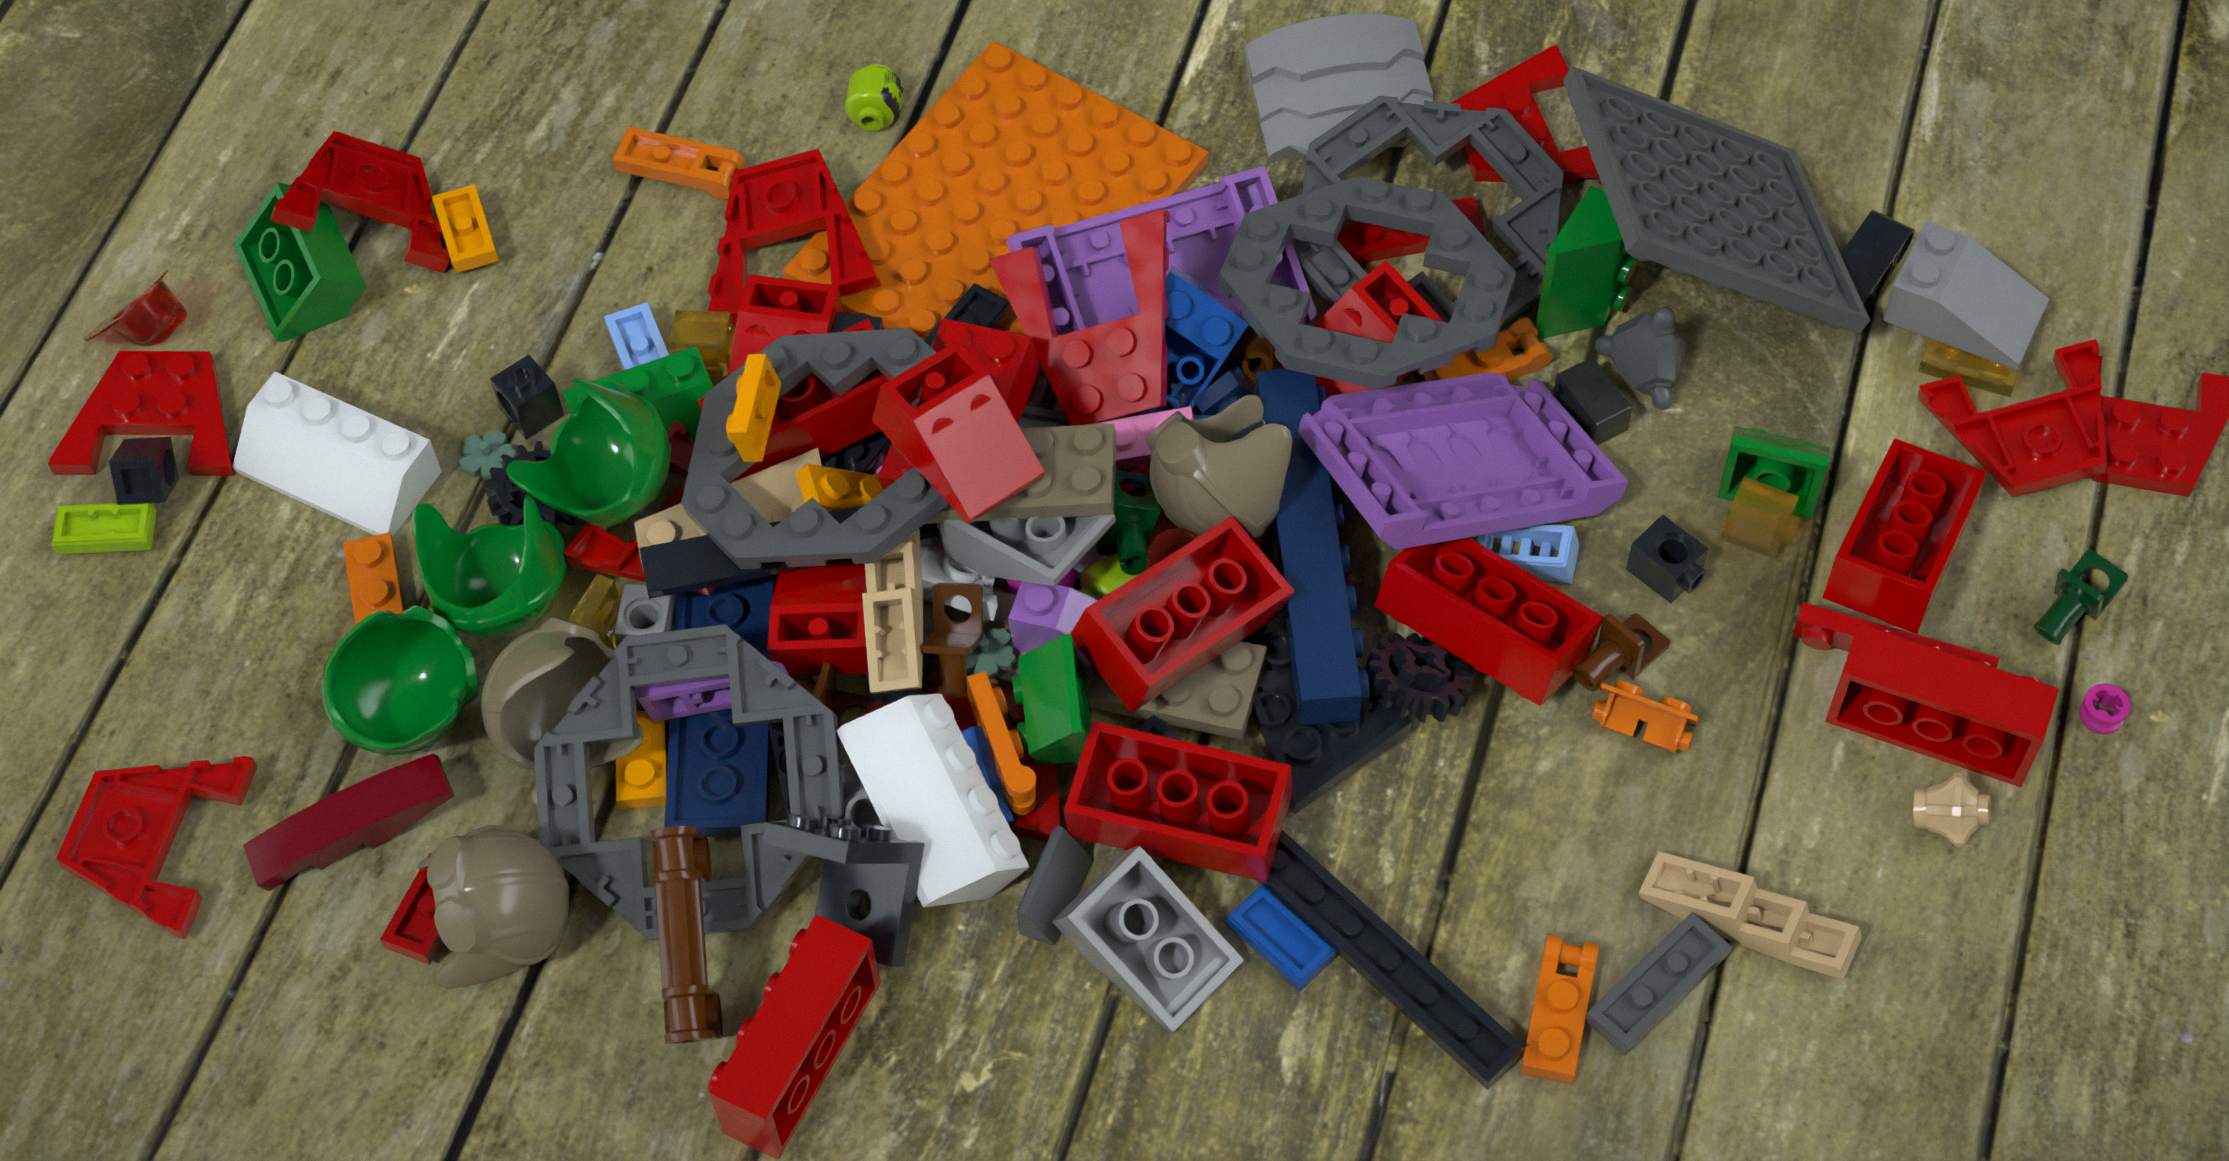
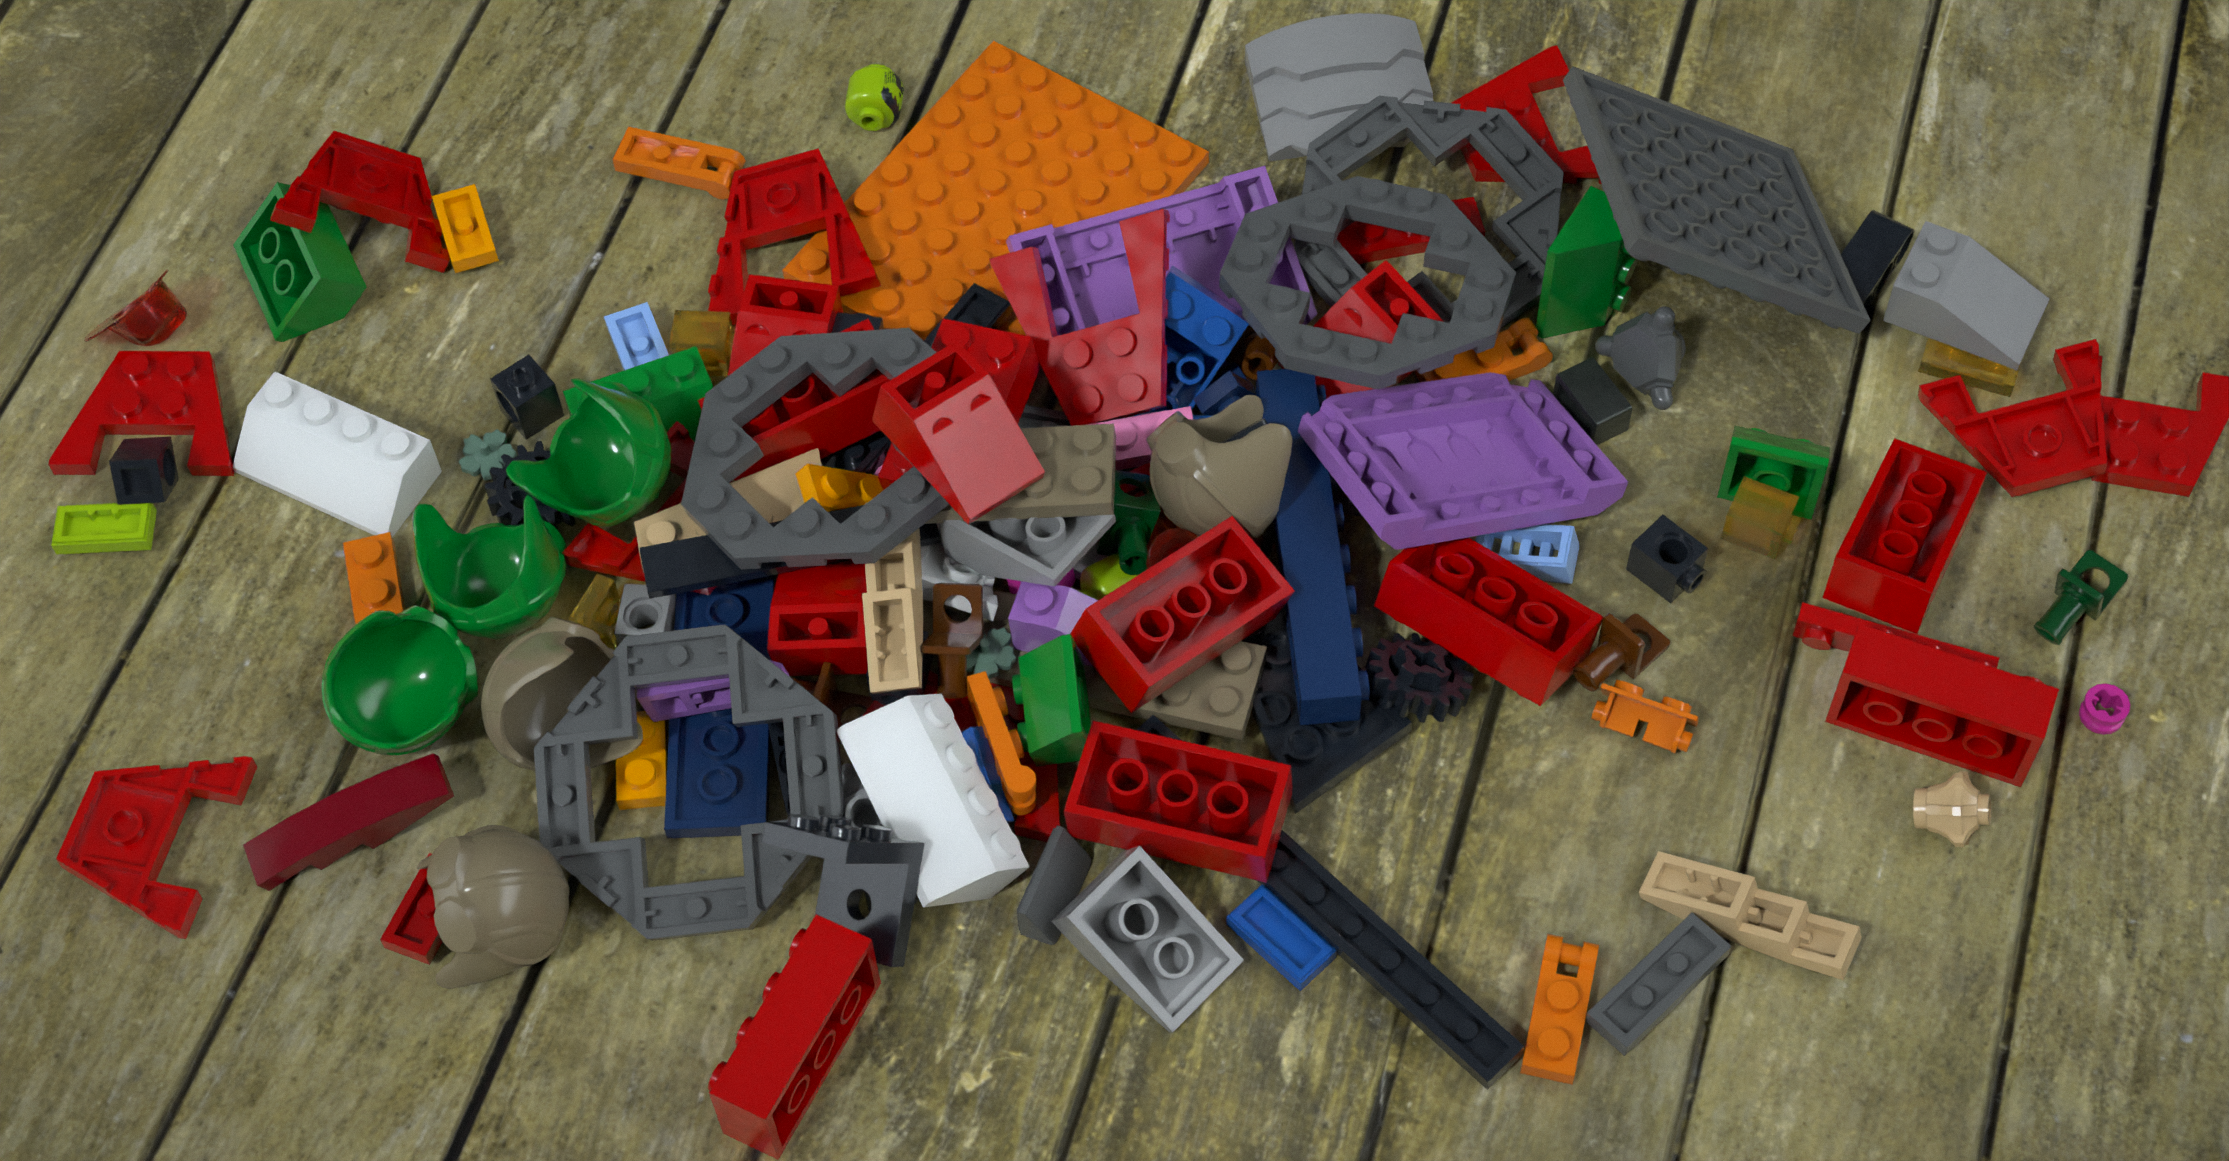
reddish brown piece [650,826,723,1044] -> none
light orange plate [726,354,782,462] -> none

